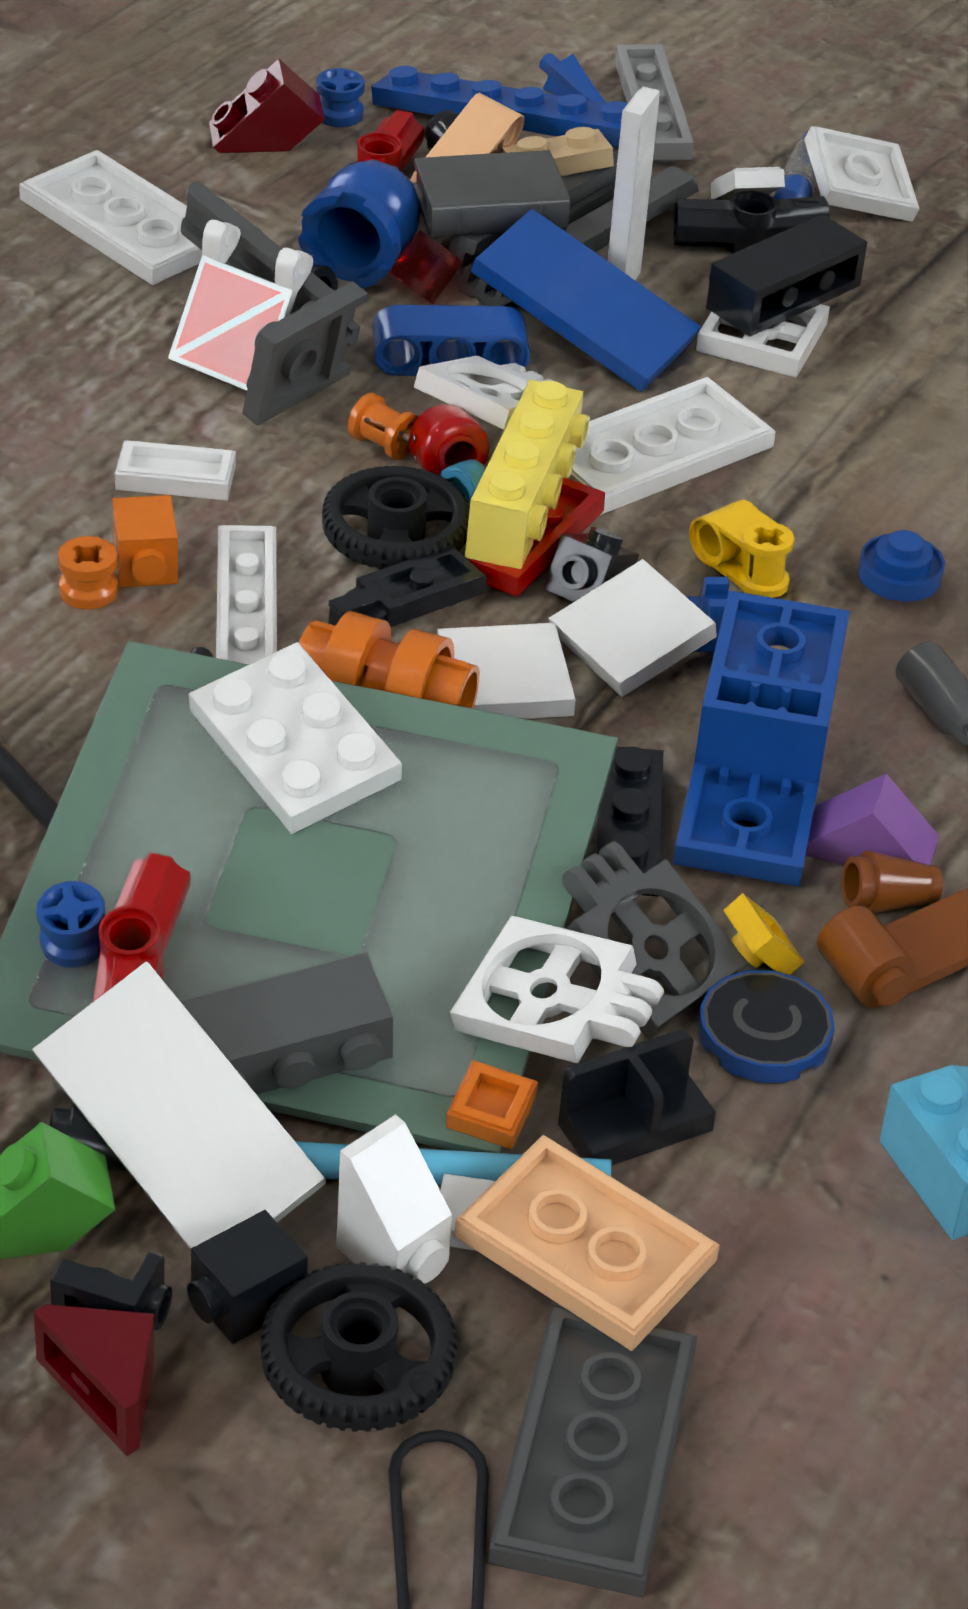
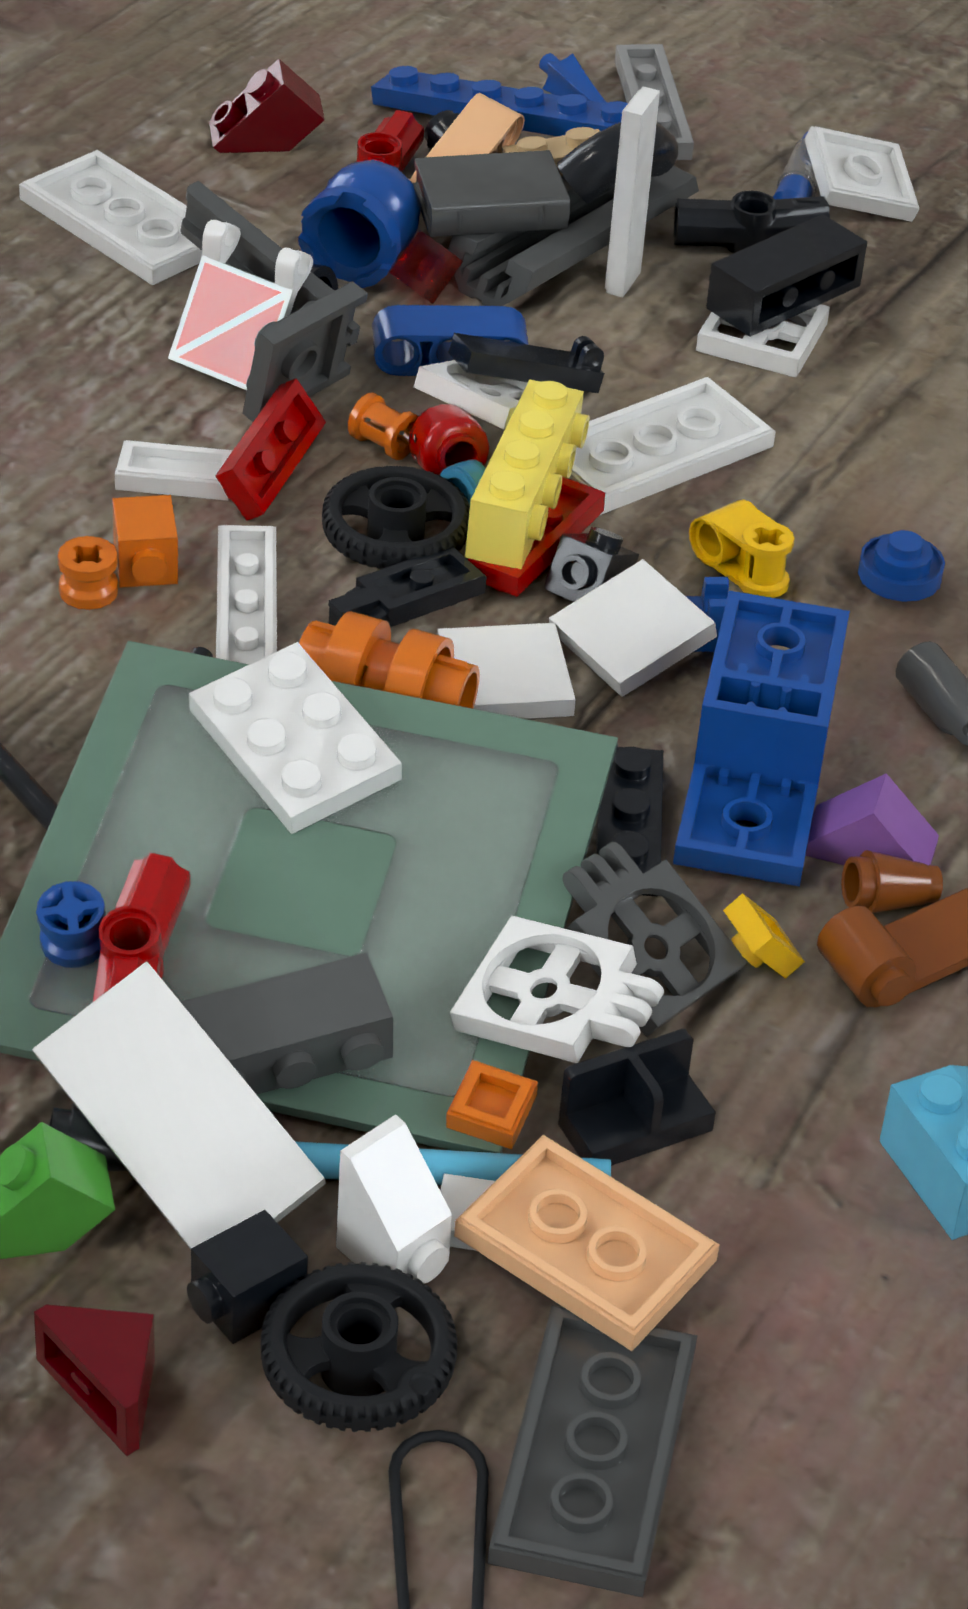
black bracket [50,1251,172,1330] -> none
blue wheel [316,68,365,127] -> none
blue tile [471,208,701,392] -> none
tile [698,970,835,1083] -> none
white tile [711,167,785,200] -> none
none -> red plate [215,378,326,521]
none -> black hinge [448,333,605,393]
none -> black cylinder [557,122,678,204]

